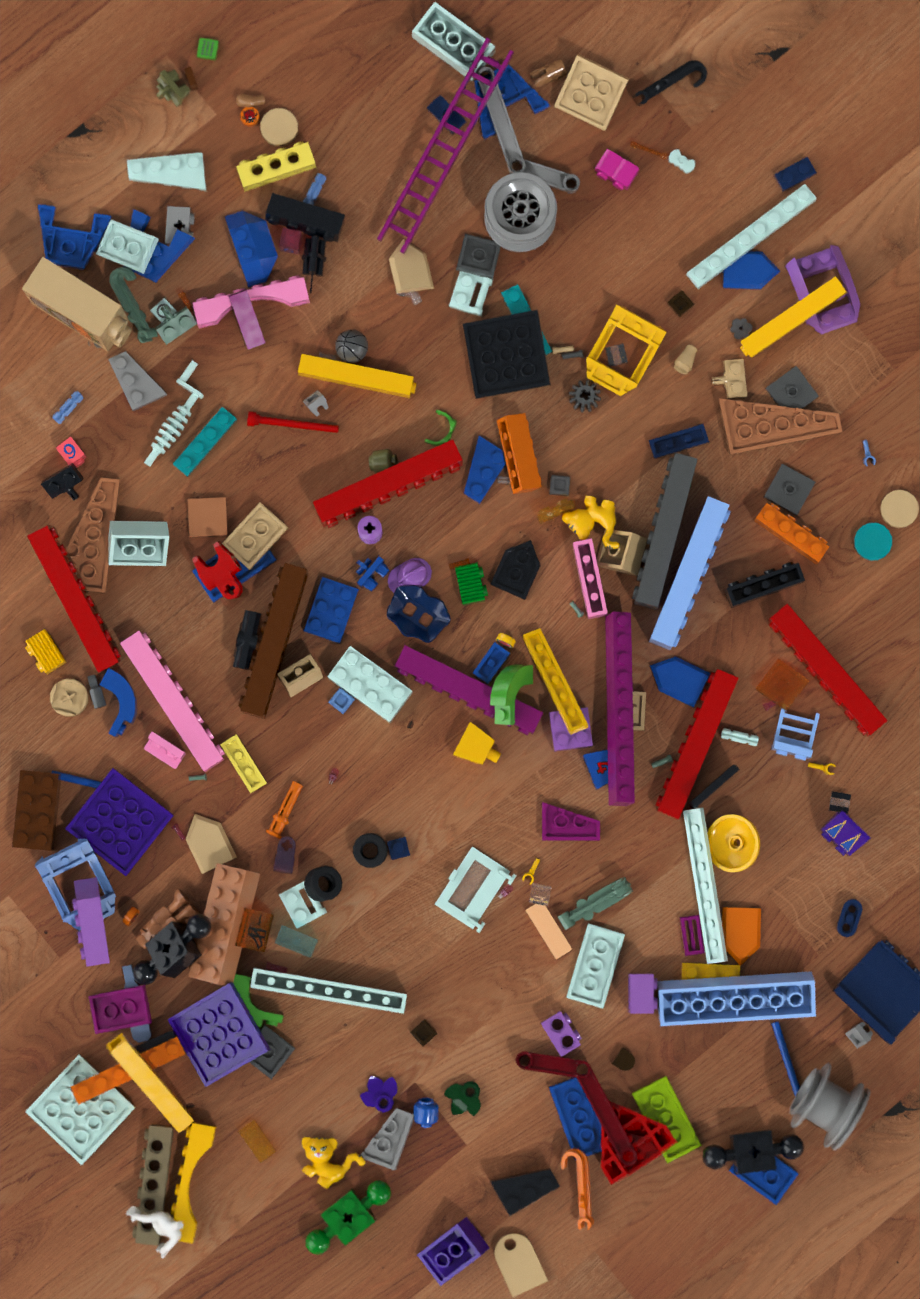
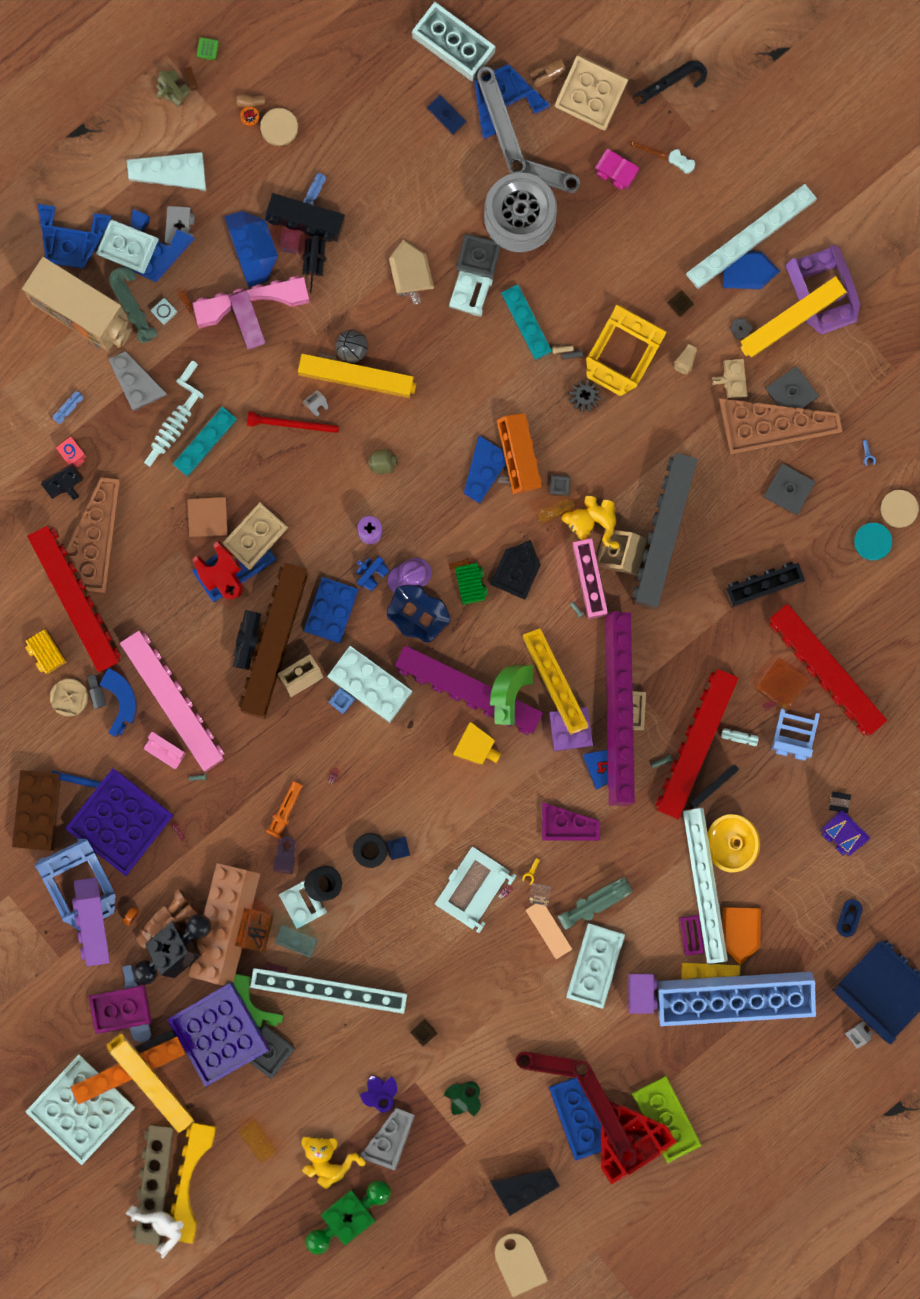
light aqua slope [108,521,169,566] -> none
sand green plate [155,305,197,345] -> none
tan tile [186,814,237,874] -> none
light yellow plate [220,734,267,793] -> none
light yellow brick [236,142,316,191] -> none
red brick [313,439,463,528] -> none
magenta ladder [377,38,514,254] -> none
blue head [413,1098,439,1128] -> none
dark purple slope [417,1217,490,1286] -> none
bright green cap [424,410,457,446] -> none
black plate [463,310,551,399] -> none
blue plate [472,642,510,684] -> none
yellow tile [496,633,516,648] -> none
medium lavender brick [541,1011,582,1057] -> none
orange piece [561,1148,594,1230] -> none
clear tile [605,344,628,367] -> none
dark brown tile [612,1048,635,1071] -> none
dark blue plate [648,424,709,459] -> none
light blue brick [649,496,731,650] -> none
blue tile [650,657,710,708] -> none
black brick [702,1130,804,1174] -> none
blue tile [729,1147,799,1205] -> none
orange brick [754,503,829,565] -> none
blue piece [771,1021,800,1096] -> none
dark blue plate [774,156,817,192] -> none
light grey wheel [789,1063,870,1151] -> none
yellow hand [808,762,836,775] -> none

